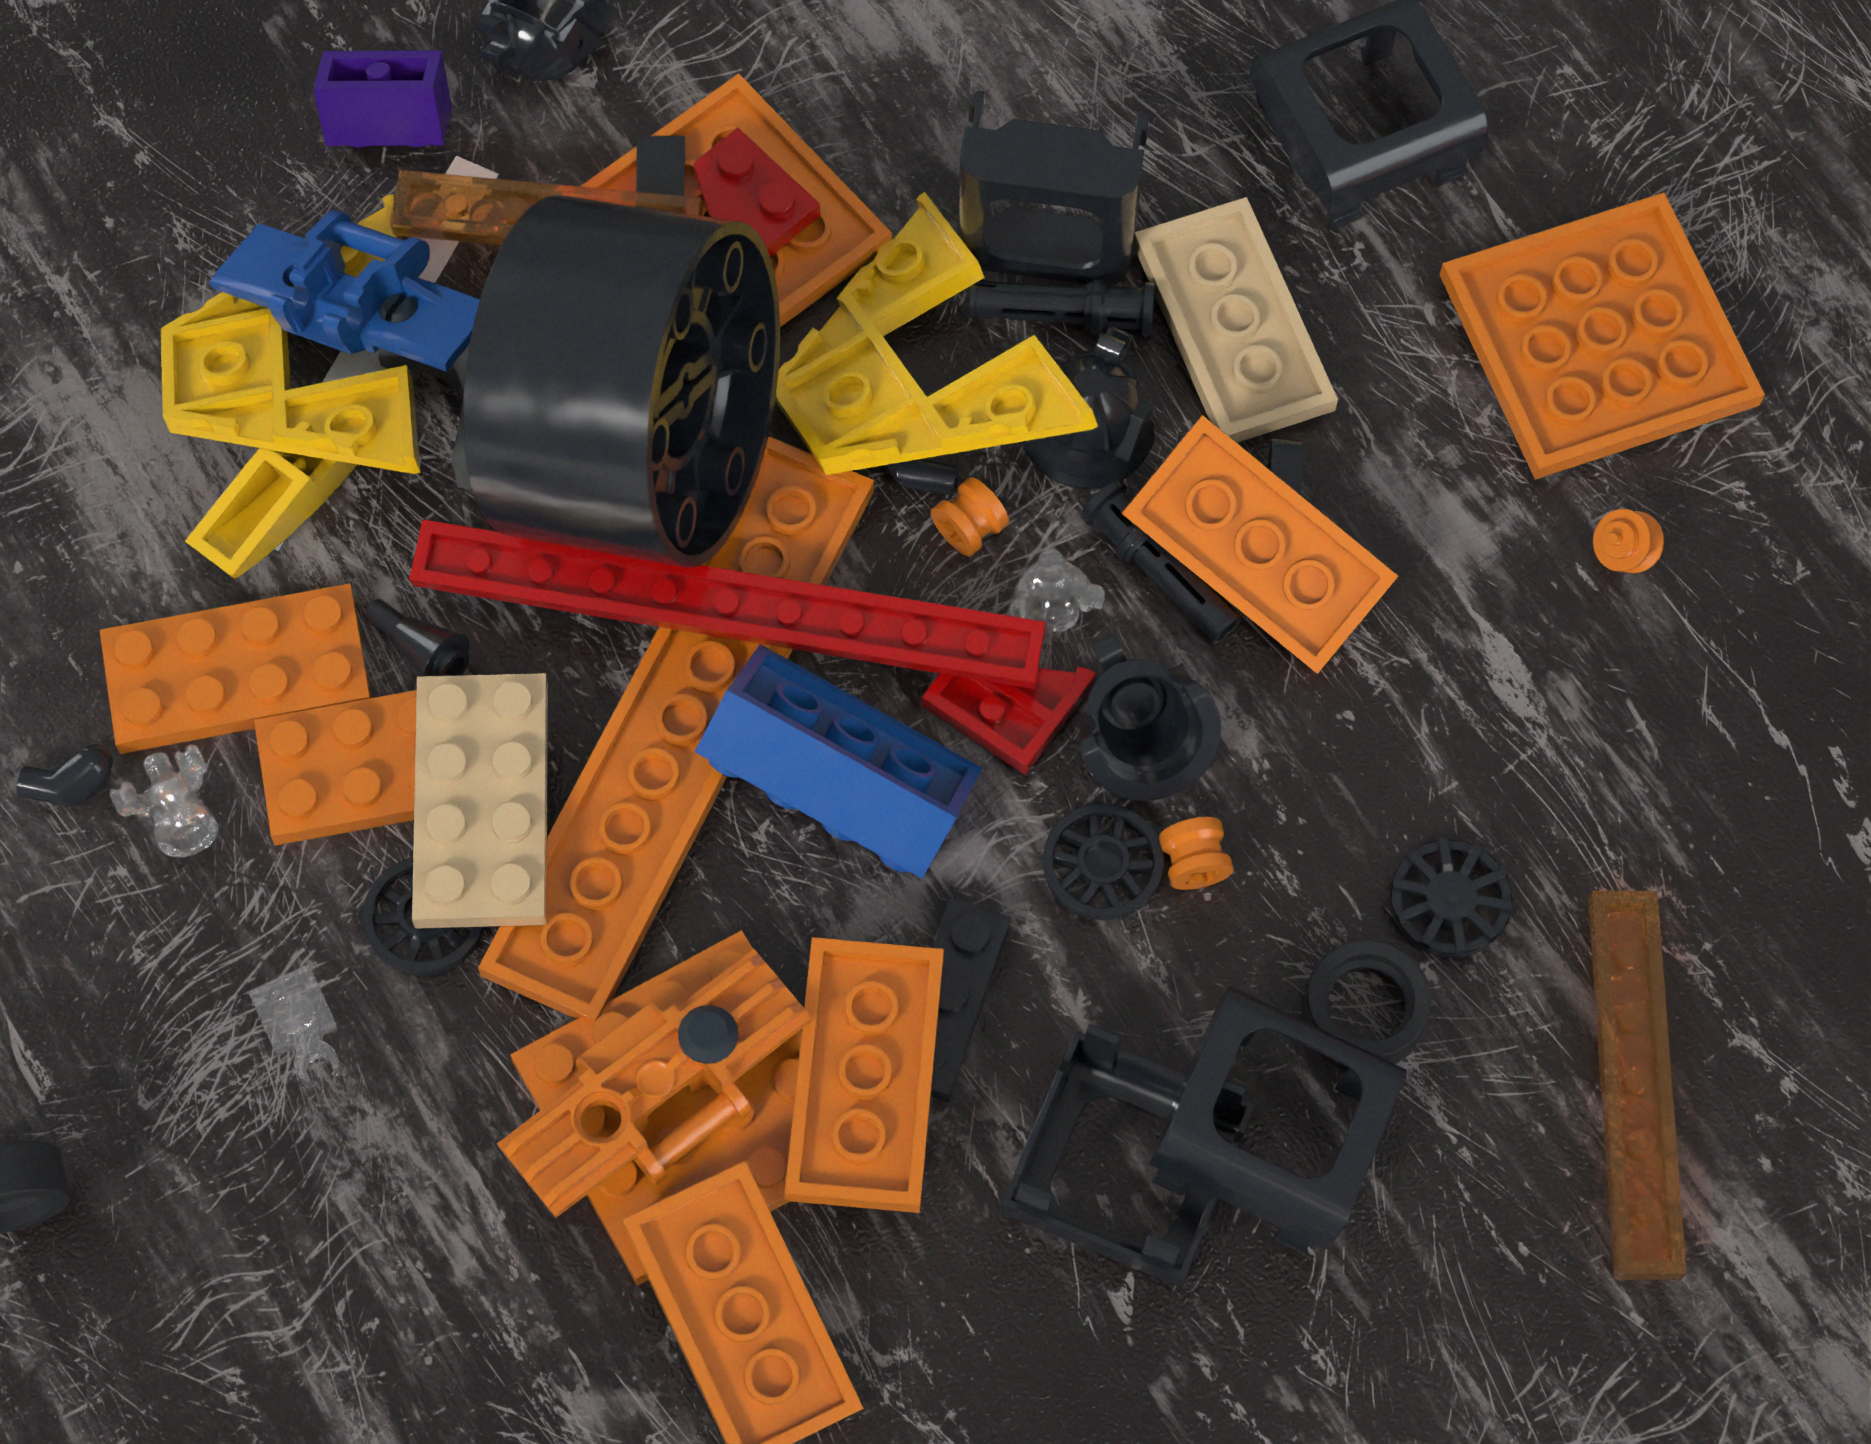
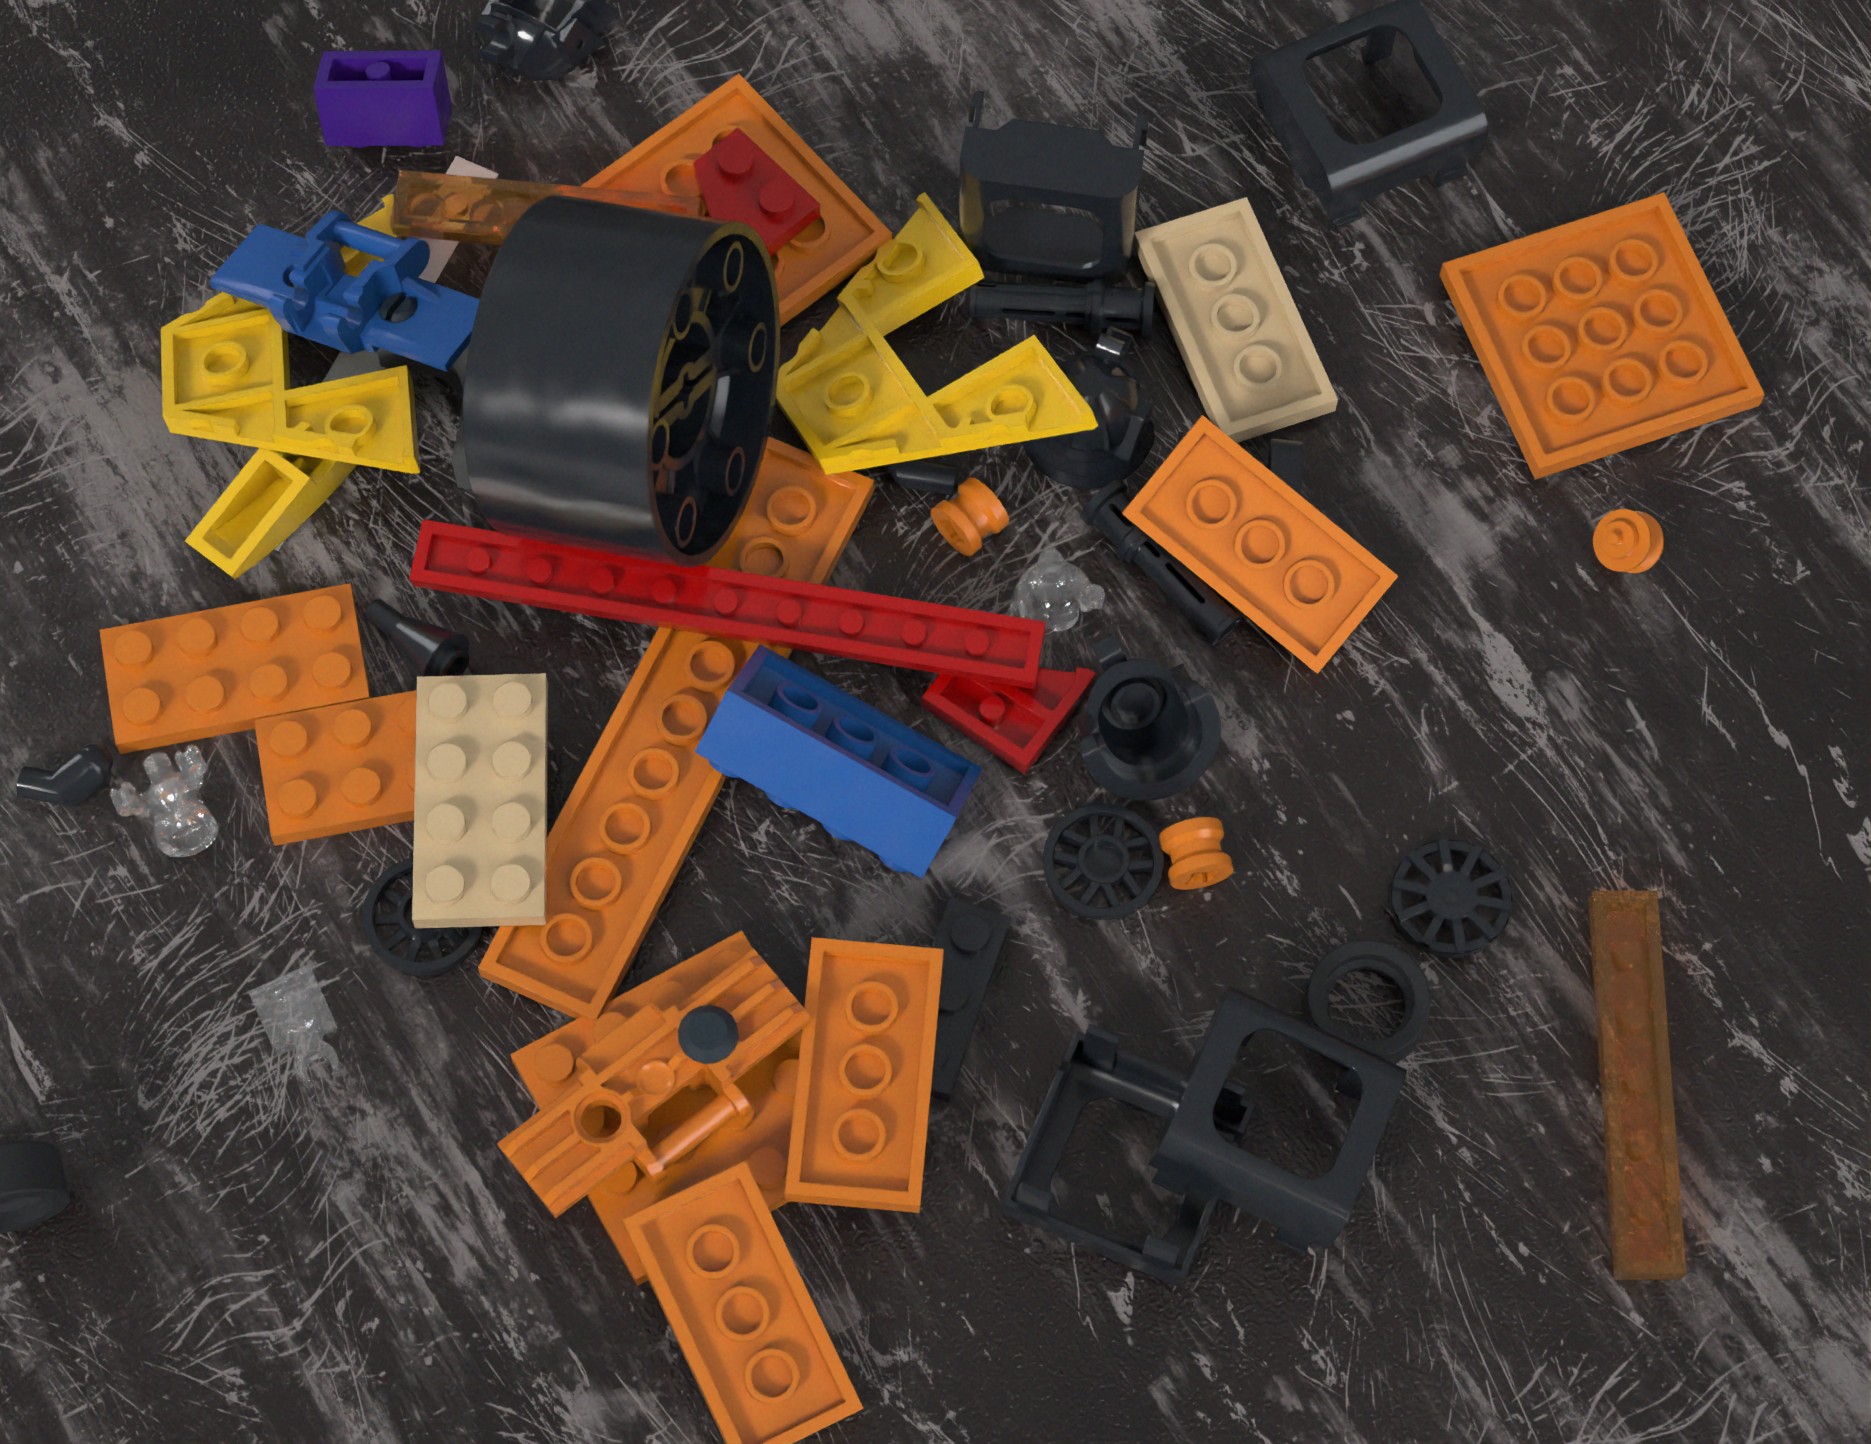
black sticker [636,136,685,213] -> none

